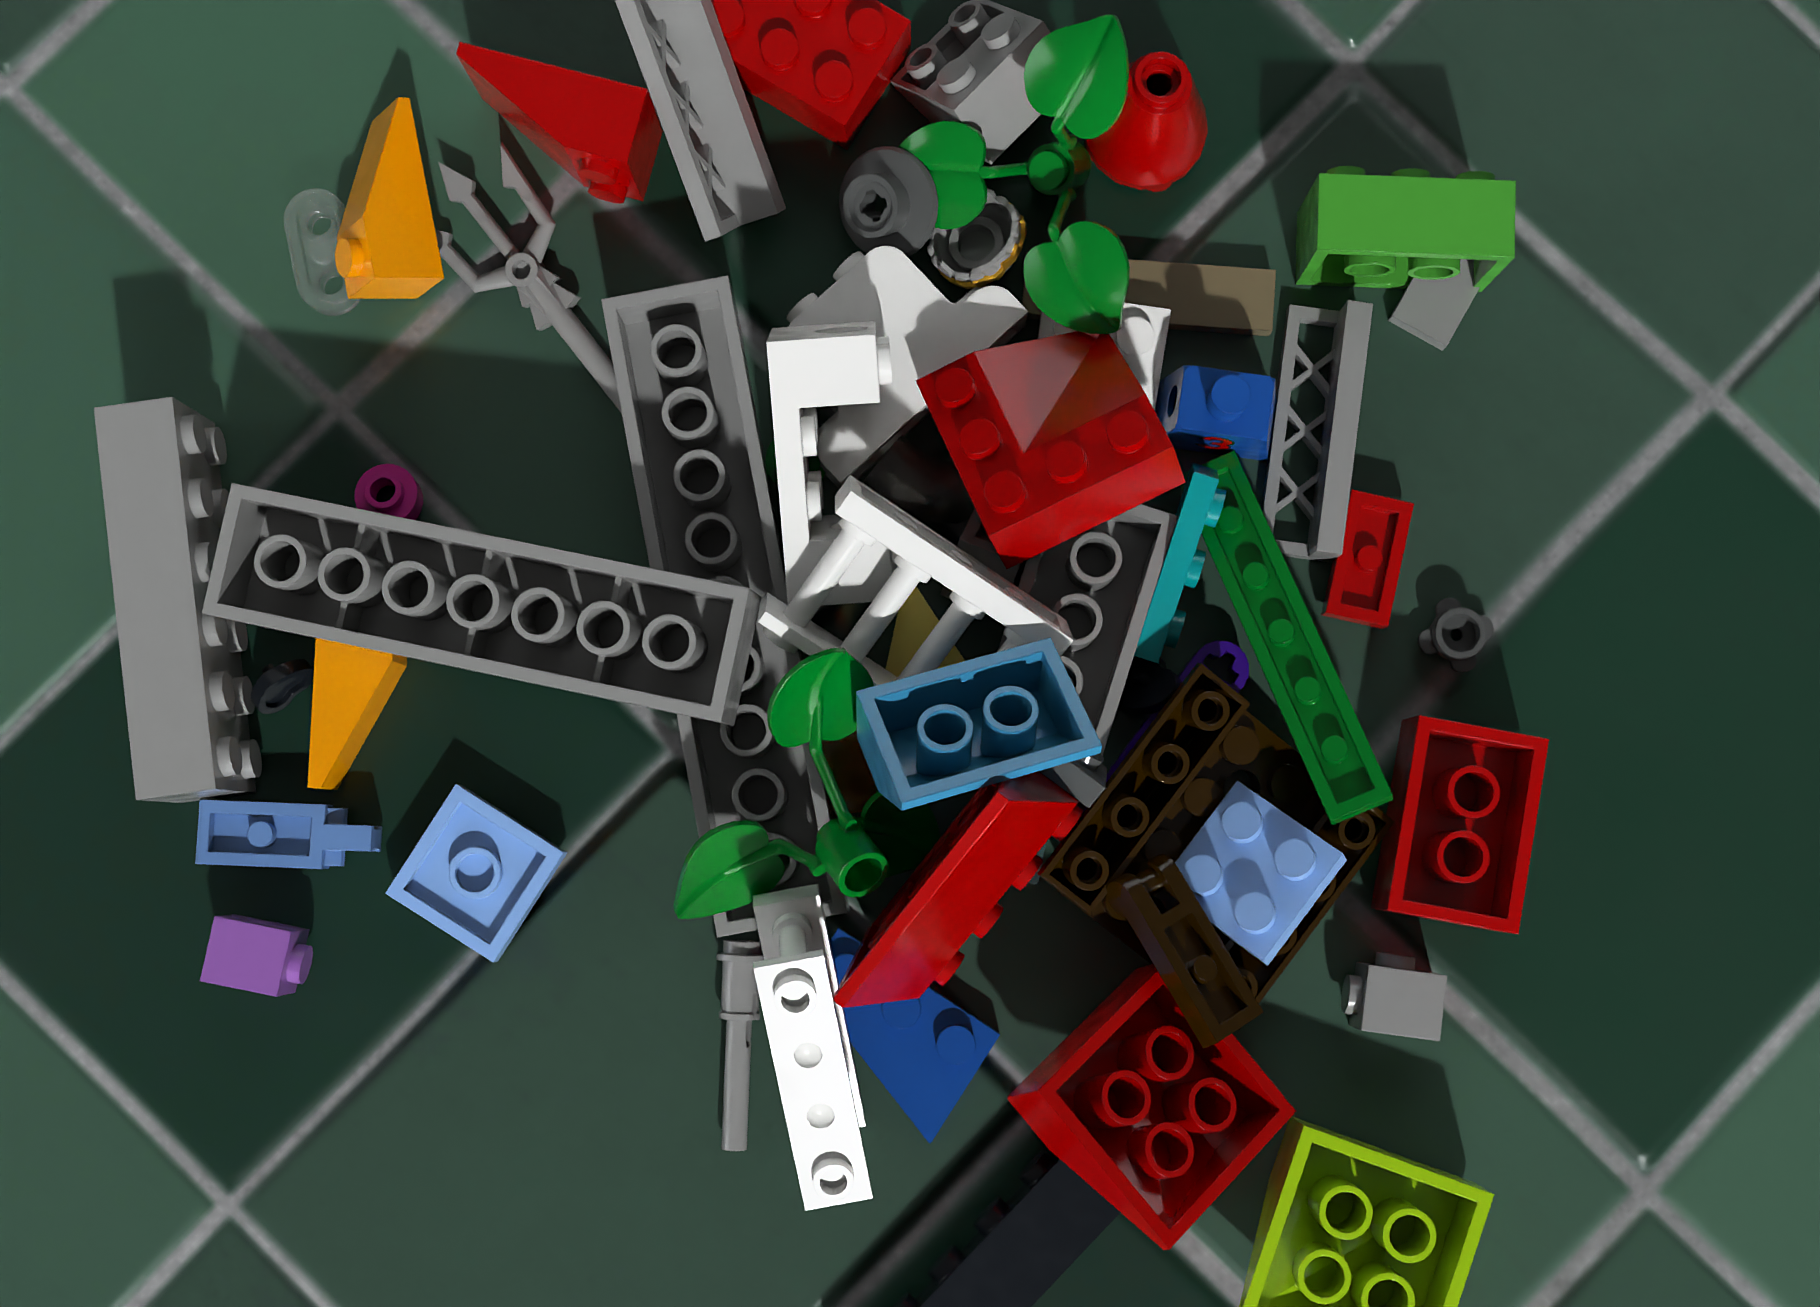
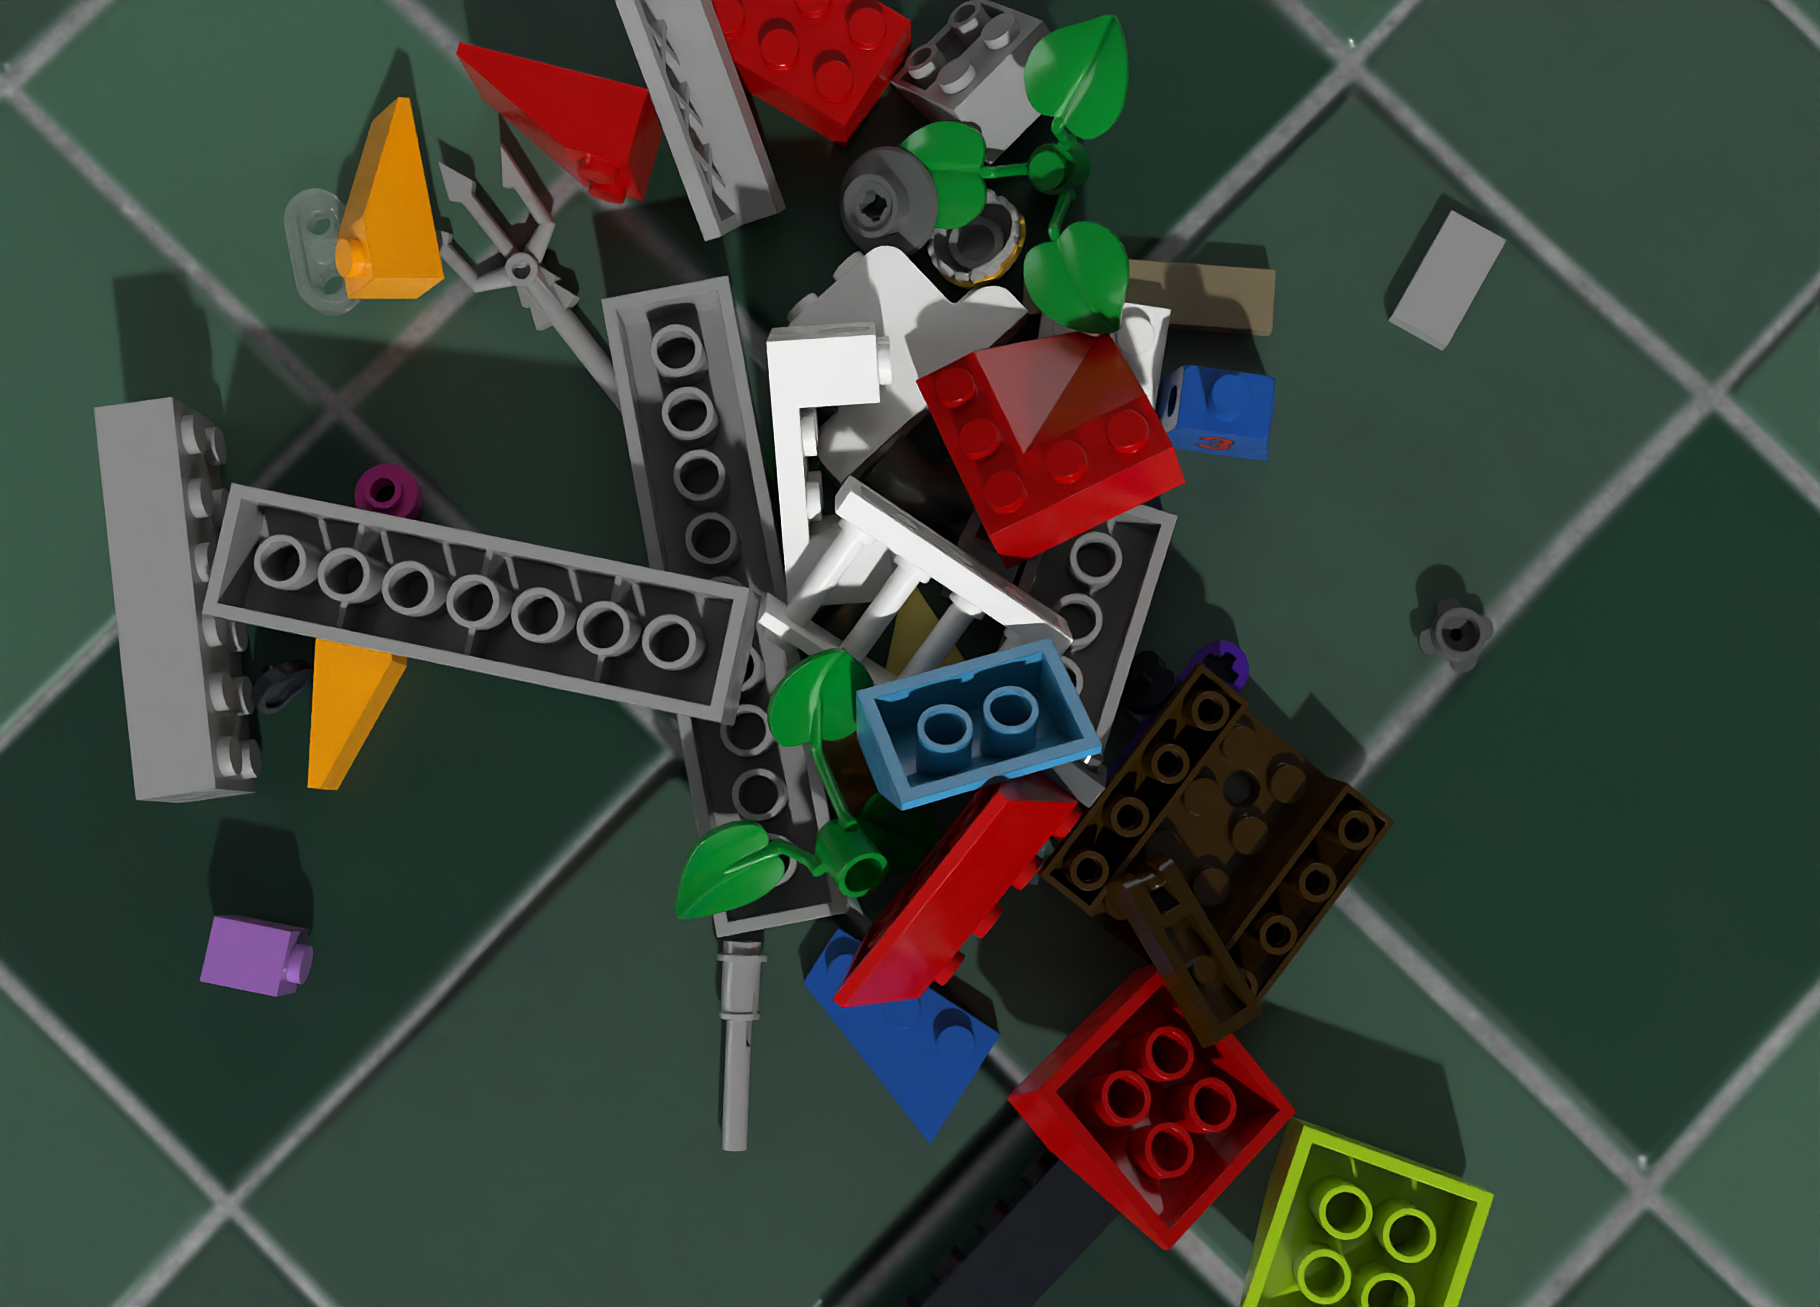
medium blue hinge [195,800,382,869] -> none
light blue plate [385,784,568,963] -> none
white fence [753,884,873,1211] -> none
red cone [1084,51,1208,192] -> none
teal plate [1134,463,1227,663] -> none
light blue plate [1175,781,1347,966] -> none
green plate [1179,451,1393,825] -> none
light grey fence [1261,300,1373,563] -> none
bright green brick [1295,166,1516,292] -> none
red plate [1321,489,1414,629] -> none
light grey brick [1341,952,1447,1041] -> none
red brick [1371,715,1549,934] -> none

